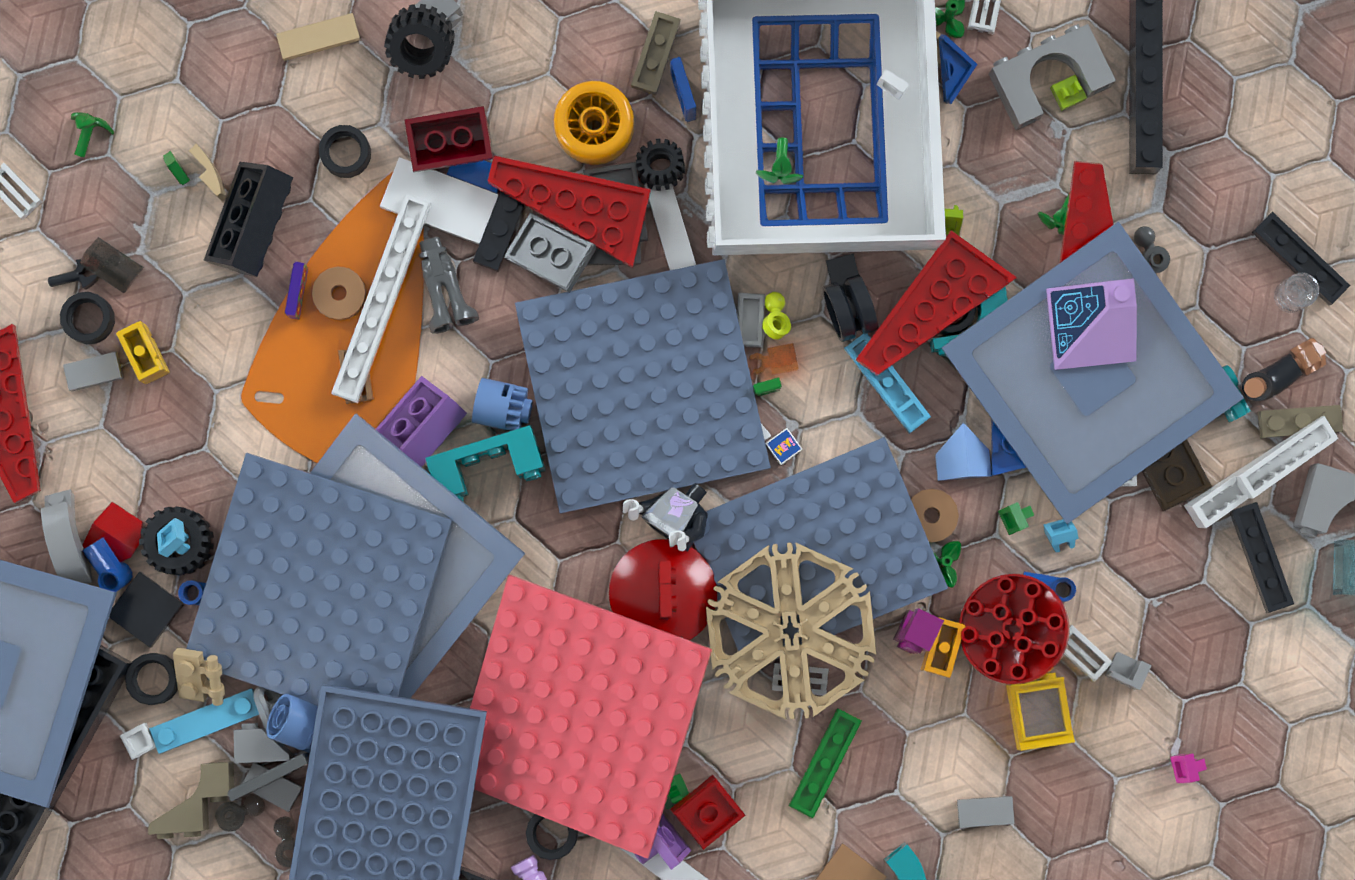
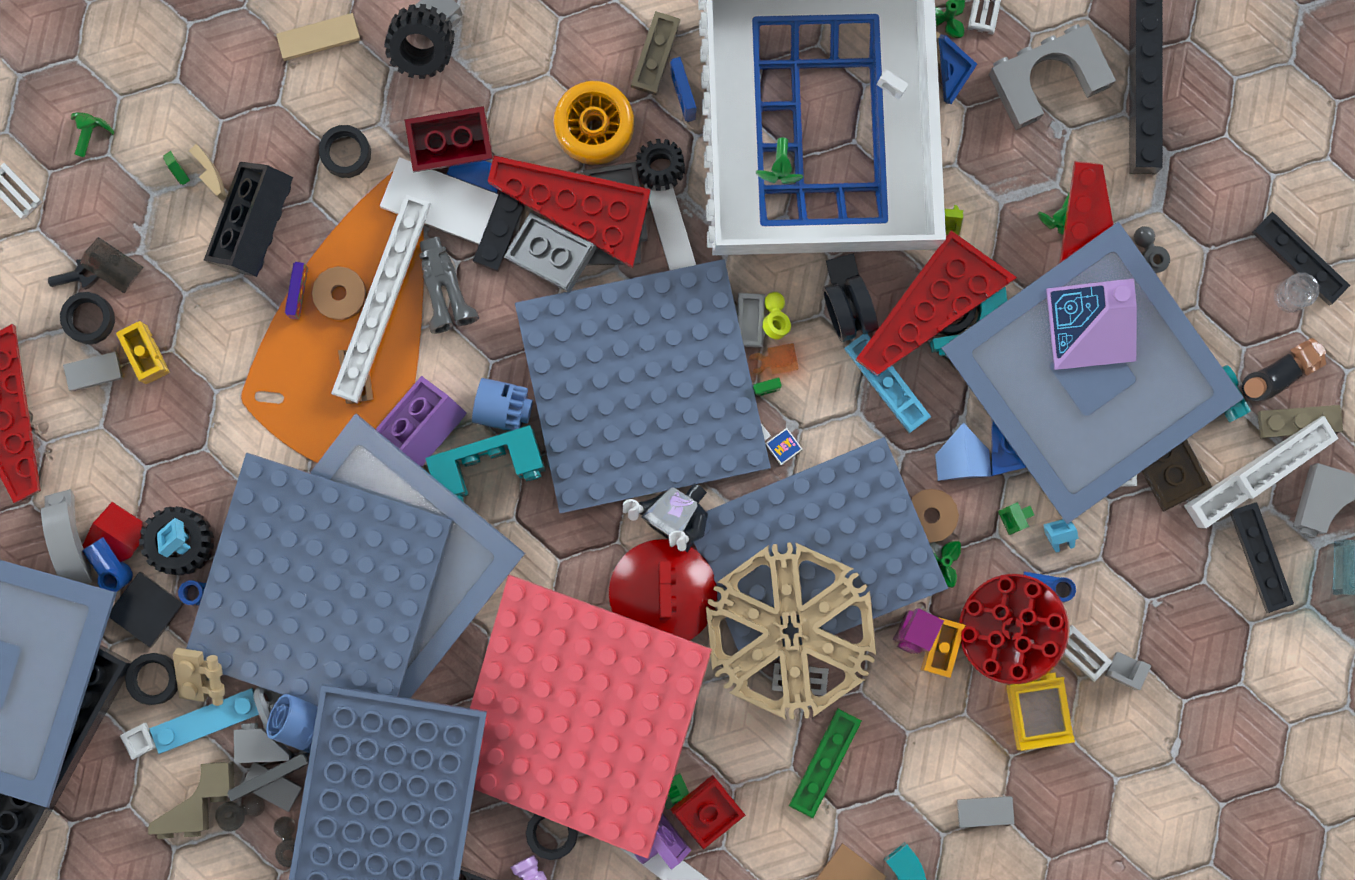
lime tile [1050,75,1087,111] -> none
dark pink tile [1170,753,1207,783] -> none

